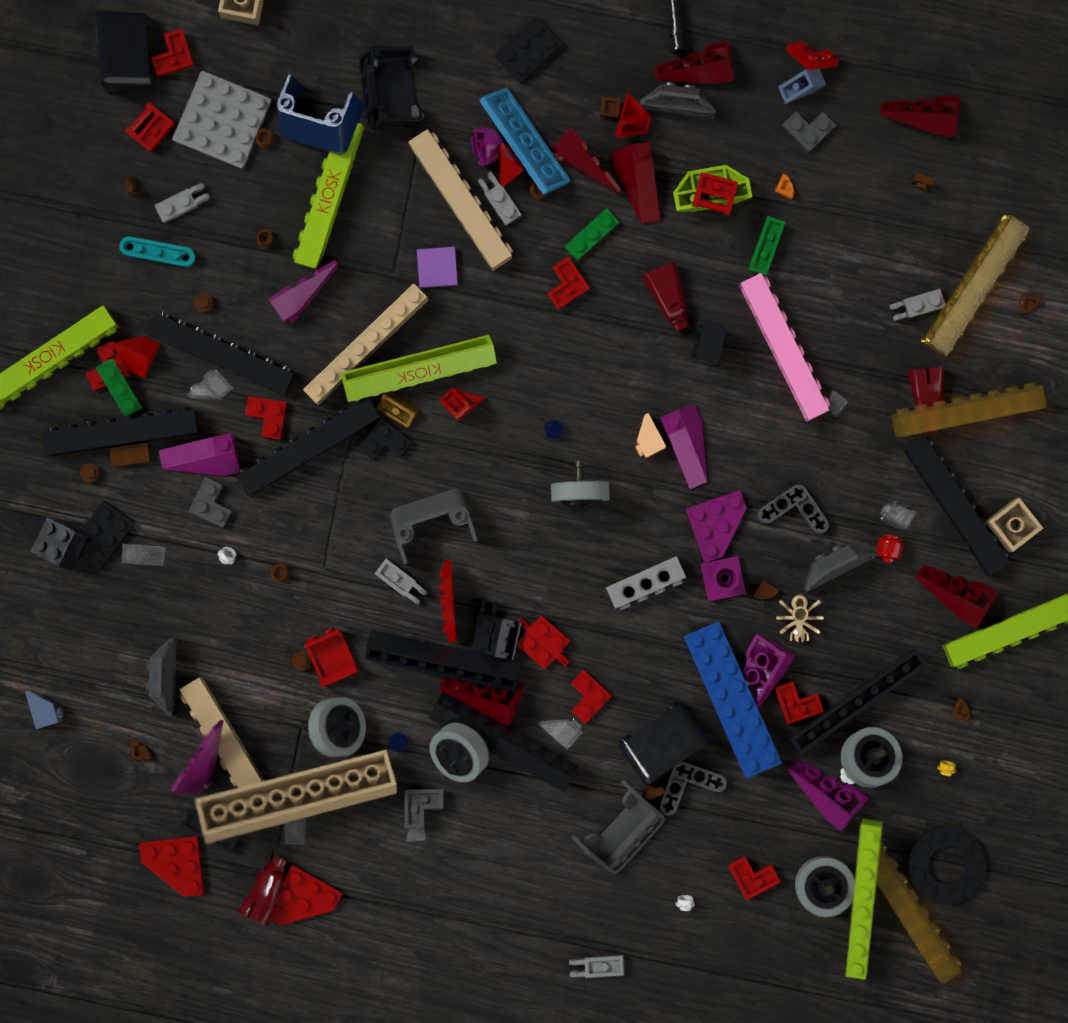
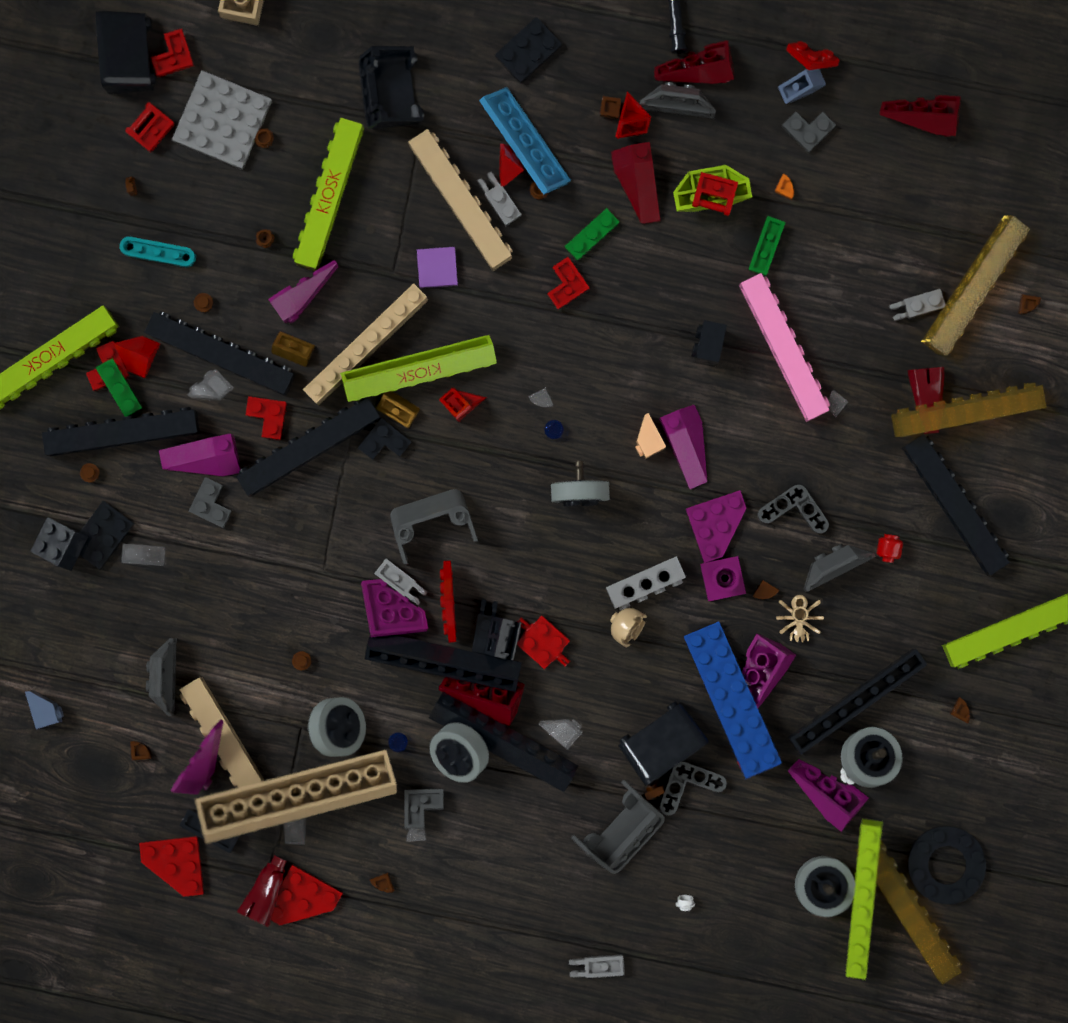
reddish brown tile [109,442,151,468] -> none
light grey hinge [154,183,210,223] -> none
white plate [218,547,236,564] -> none
reddish brown plate [270,563,290,582] -> none
dark blue windscreen [277,74,365,155] -> none
red panel [304,627,359,687] -> none
magenta cylinder [471,127,506,166] -> none
dark red wedge [554,127,621,195] -> none
red plate [570,669,611,724] -> none
dark red piece [641,262,690,332] -> none
red plate [728,856,780,900] -> none
red plate [774,681,824,724] -> none
clear hinge [880,501,916,531] -> none
reddish brown plate [911,173,934,191] -> none
dark red wedge [915,565,999,628] -> none
yellow plate [937,760,956,776] -> none
tan brick [986,498,1043,553] -> none
none -> pearl gold slope [271,331,315,367]
none -> magenta plate [361,579,428,637]
none -> reddish brown tile [370,873,395,893]
none -> clear tile [528,388,554,408]
none -> tan cylinder [610,608,647,647]

